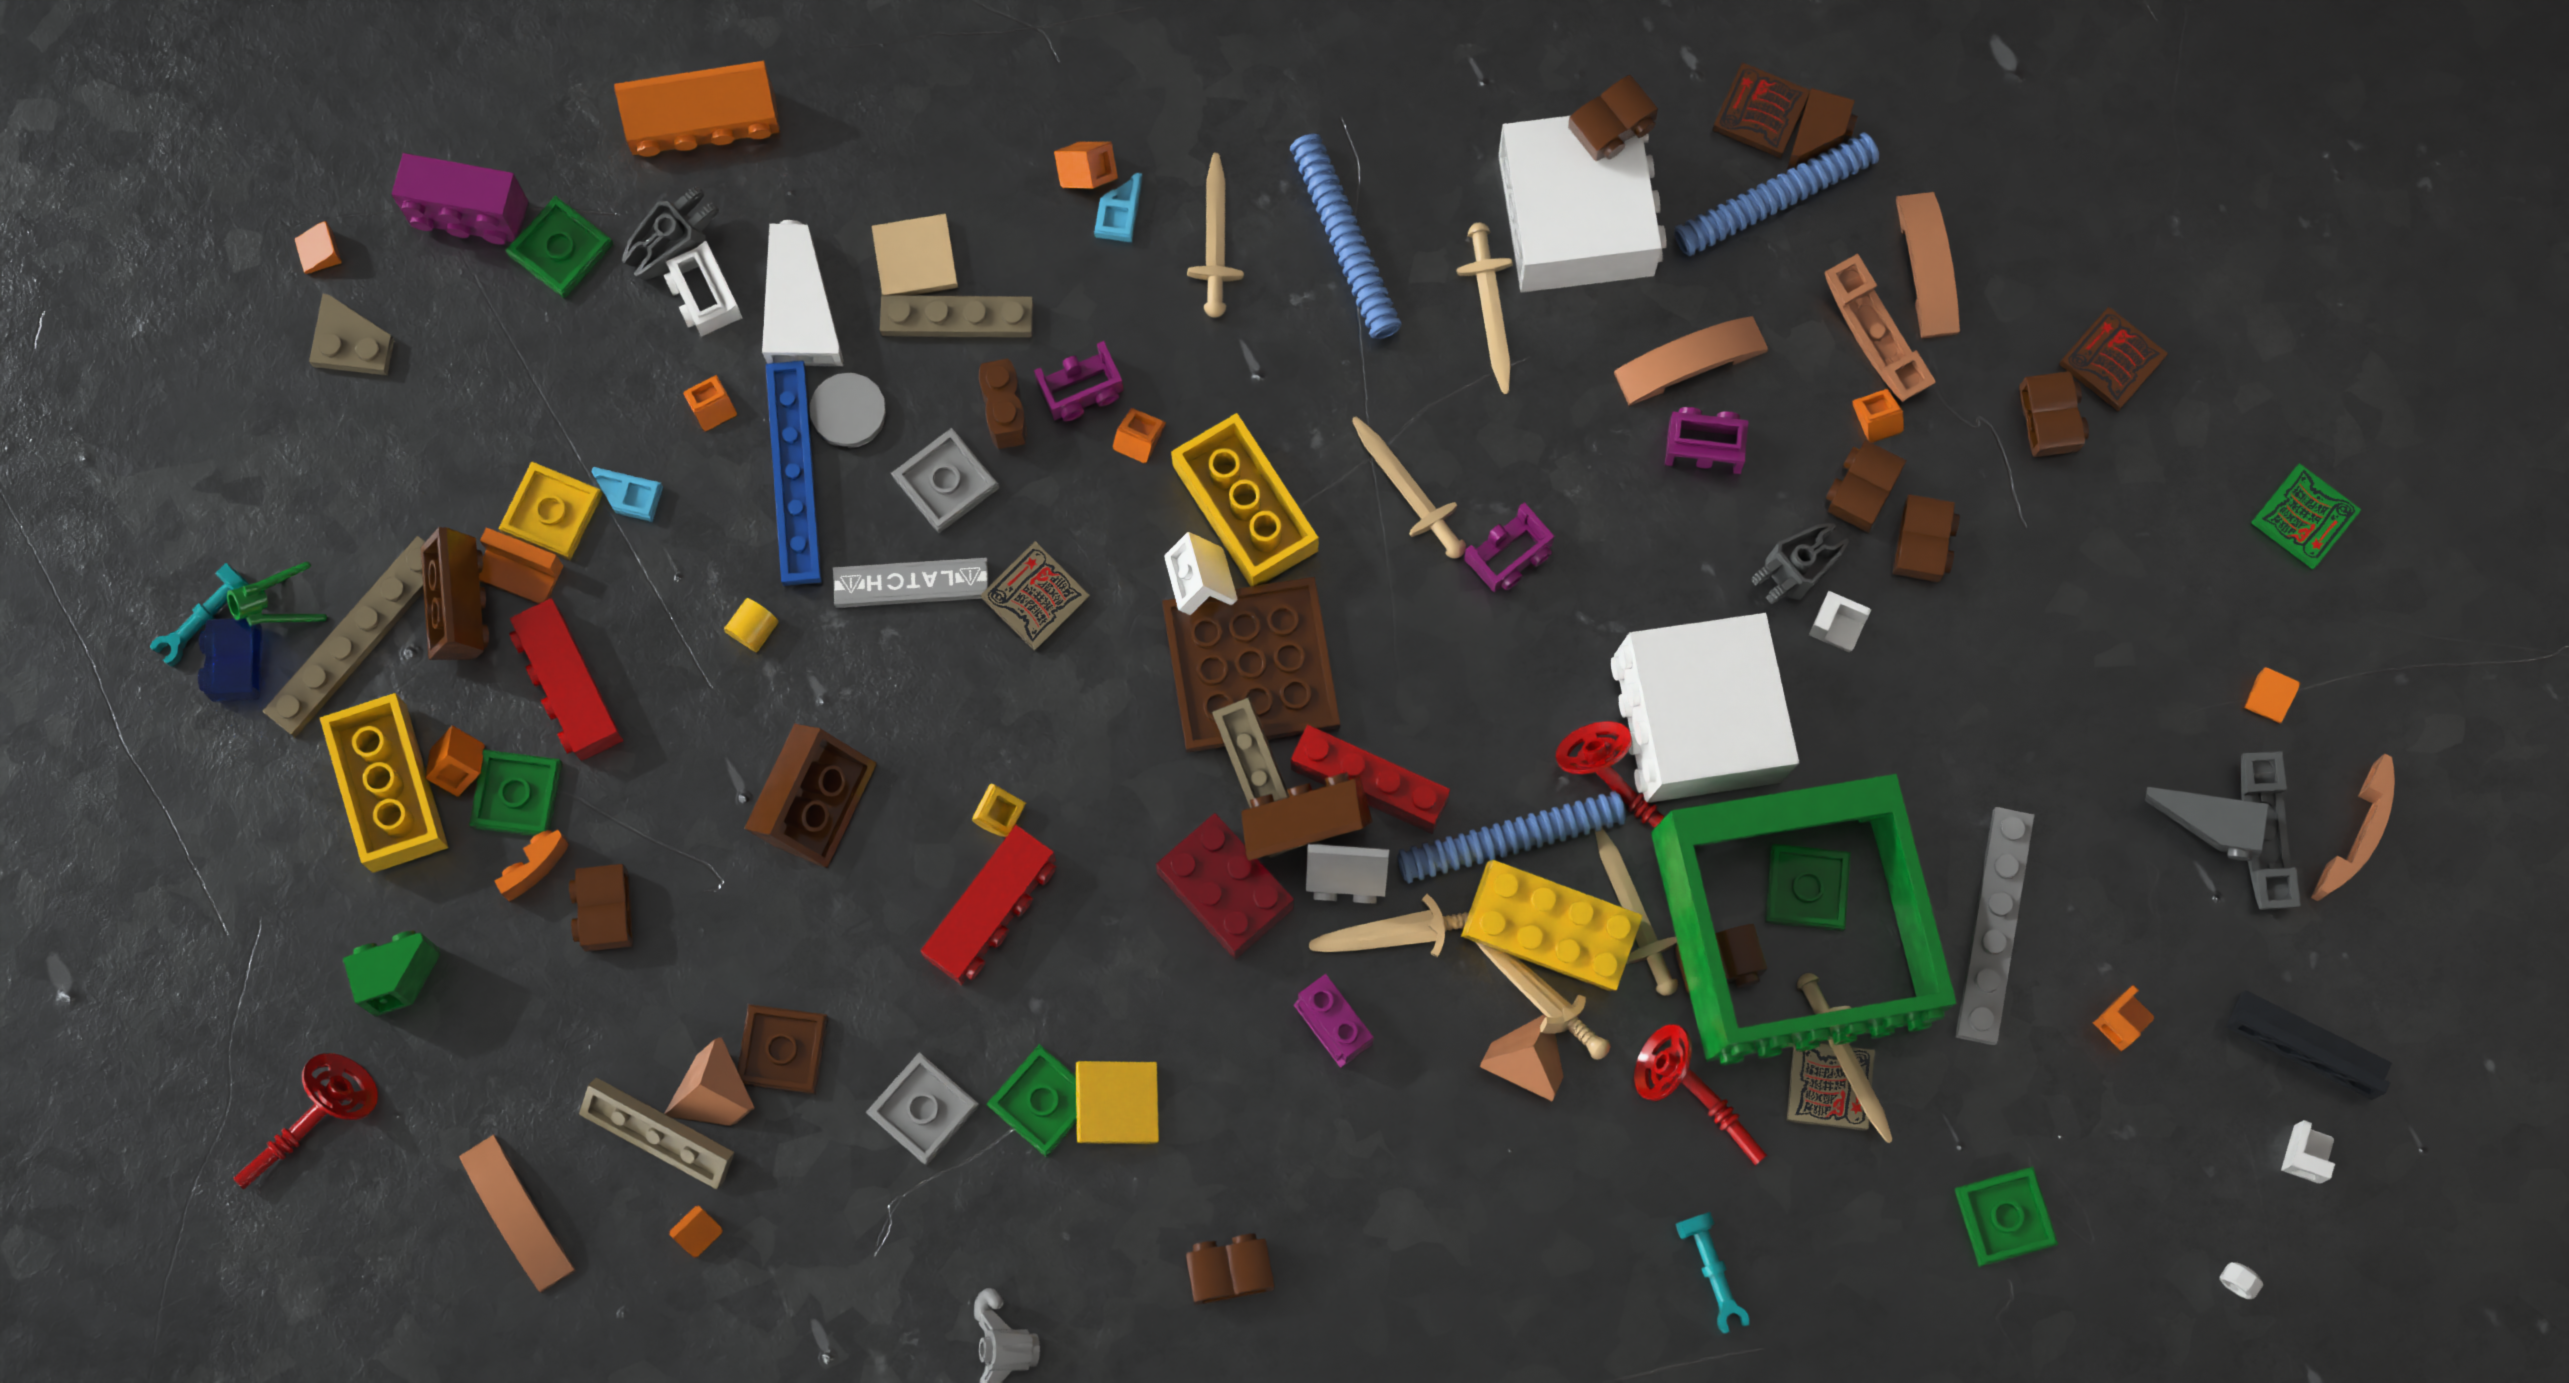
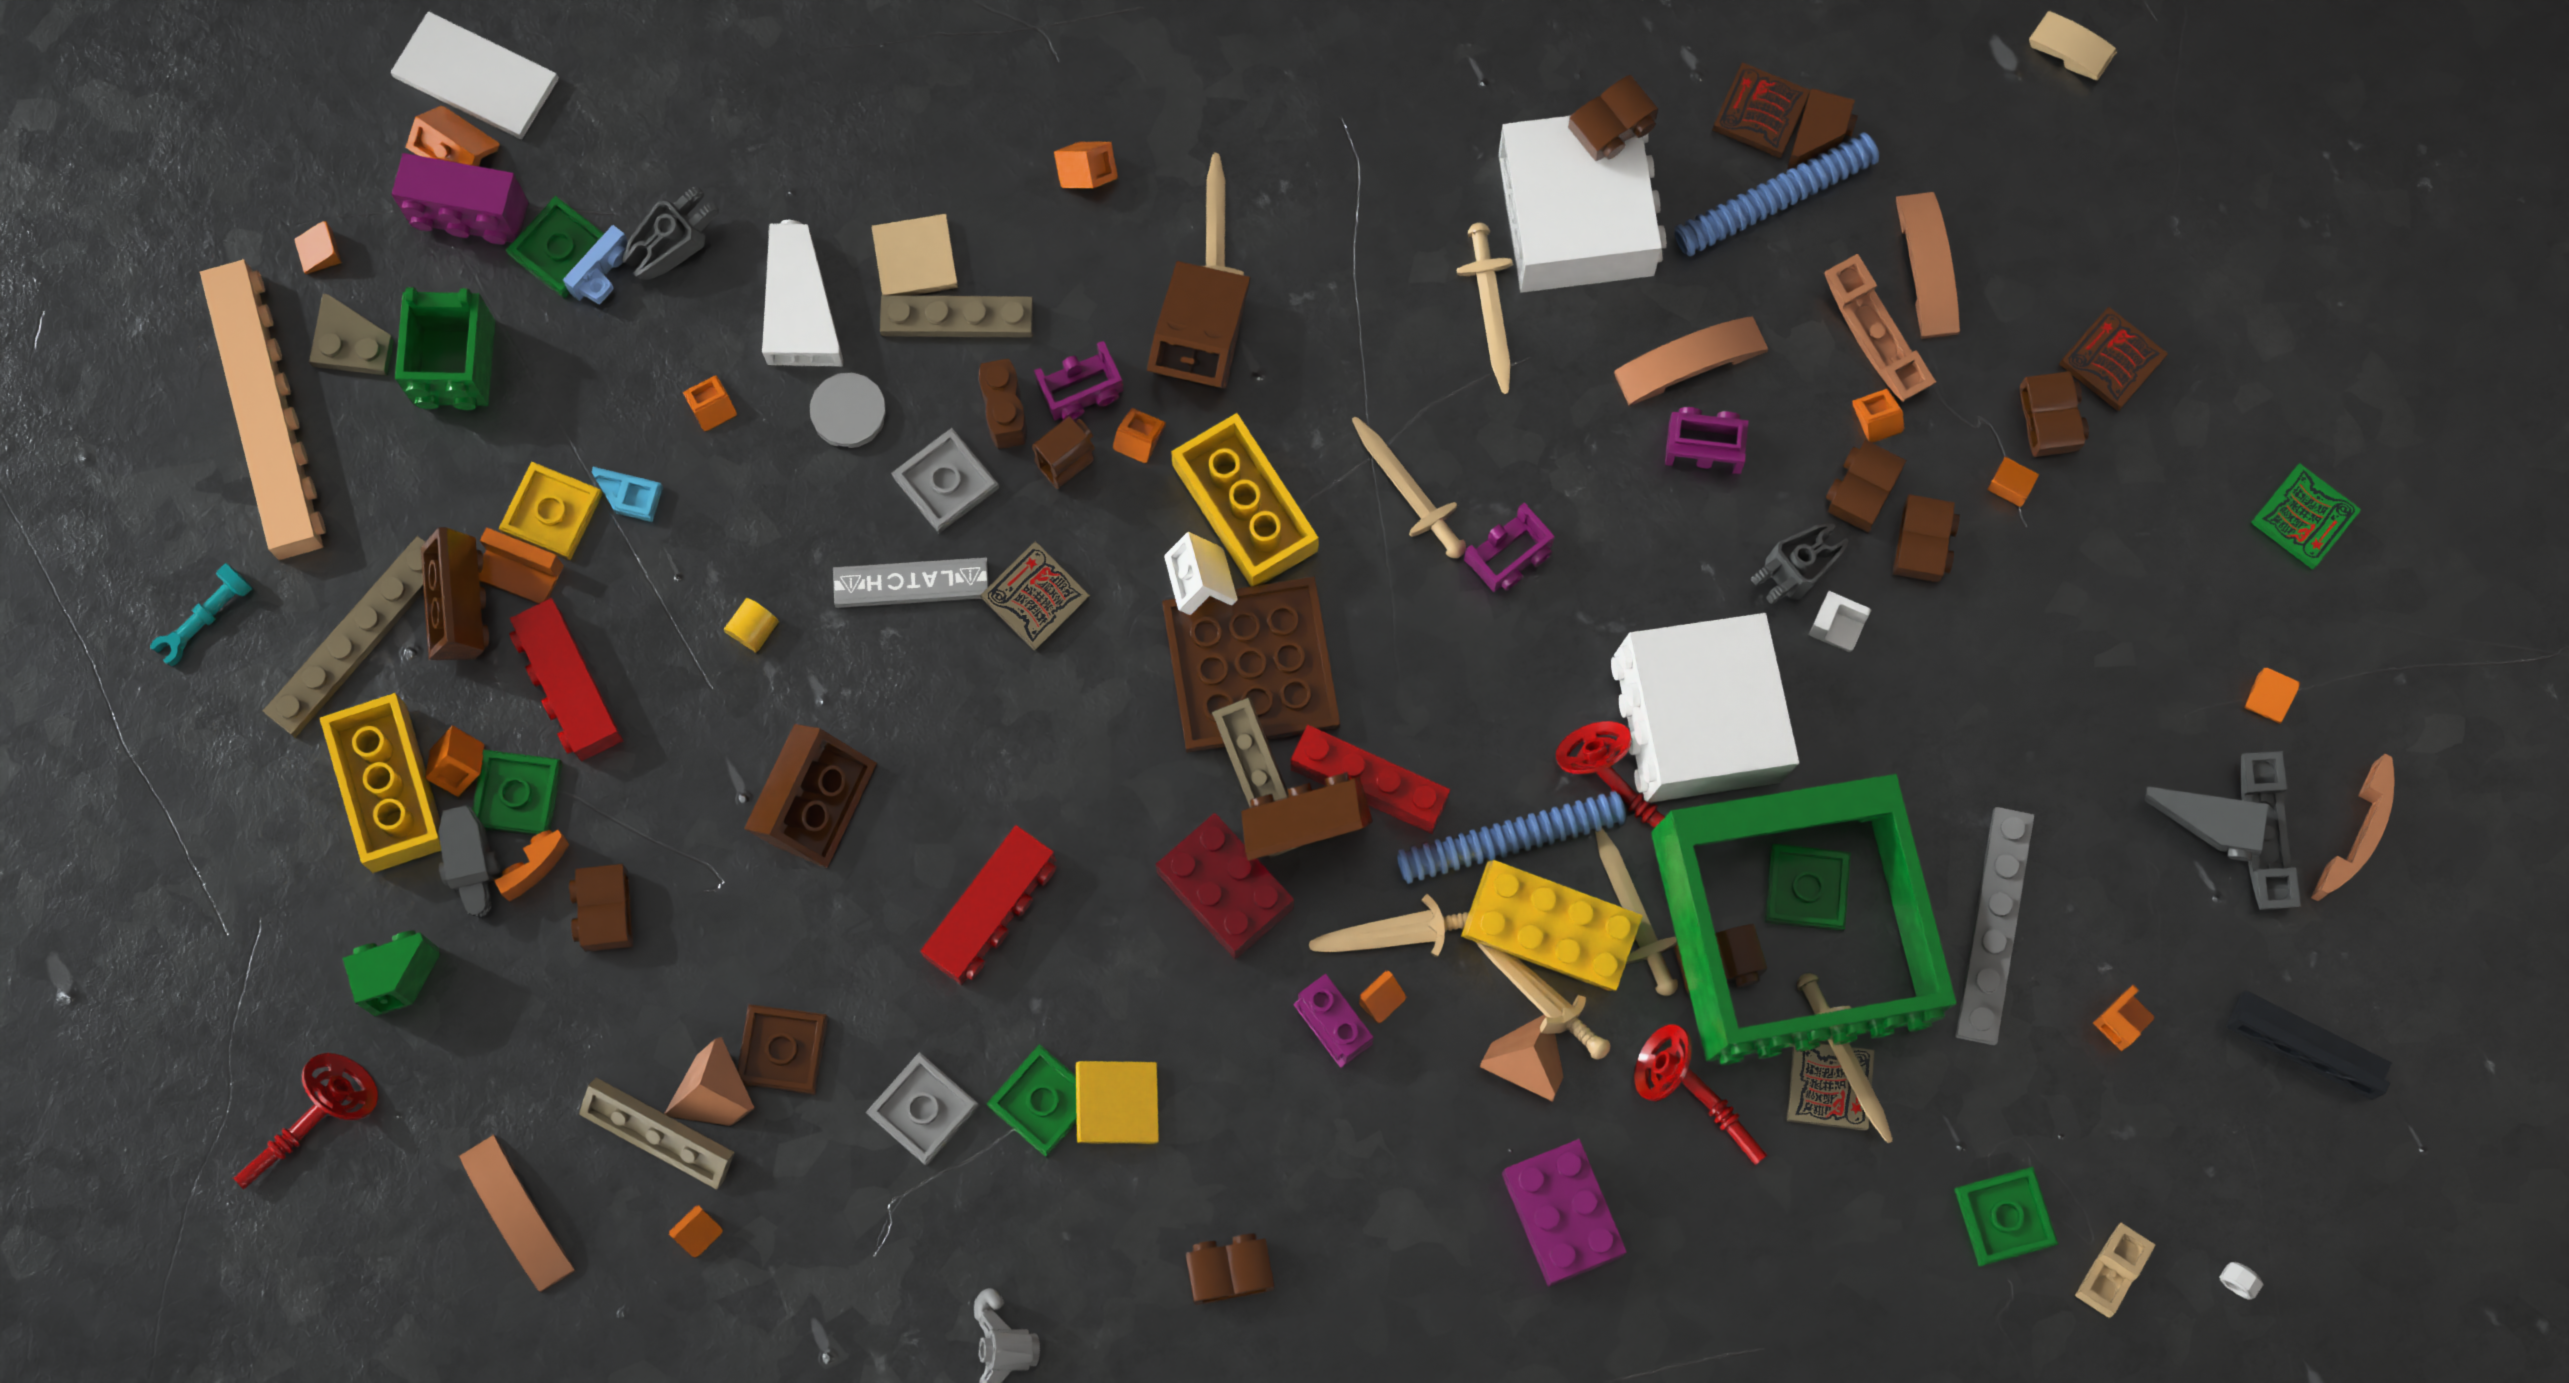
clear blue brick [198,618,263,702] -> none
green plant [227,561,328,626] -> none
orange slope [614,61,780,157] -> none
white window [664,241,742,337] -> none
blue plate [766,360,822,586] -> none
yellow brick [972,784,1026,837] -> none
medium azure tile [1094,173,1143,242] -> none
medium blue piece [1290,134,1402,339] -> none
light grey slope [1306,843,1389,904] -> none
teal piece [1675,1212,1749,1333] -> none
white panel [2281,1120,2335,1184] -> none
none -> light nougat brick [200,259,326,560]
none -> white tile [391,11,559,140]
none -> green container [395,287,495,410]
none -> orange panel [406,106,500,167]
none -> dark grey hinge [438,805,500,917]
none -> light blue hinge [563,225,628,304]
none -> reddish brown brick [1032,416,1095,489]
none -> reddish brown slope [1146,261,1251,389]
none -> orange slope [1359,970,1406,1023]
none -> magenta brick [1502,1139,1627,1287]
none -> orange slope [1987,457,2039,508]
none -> tan slope [2029,11,2117,81]
none -> tan slope [2075,1223,2155,1318]

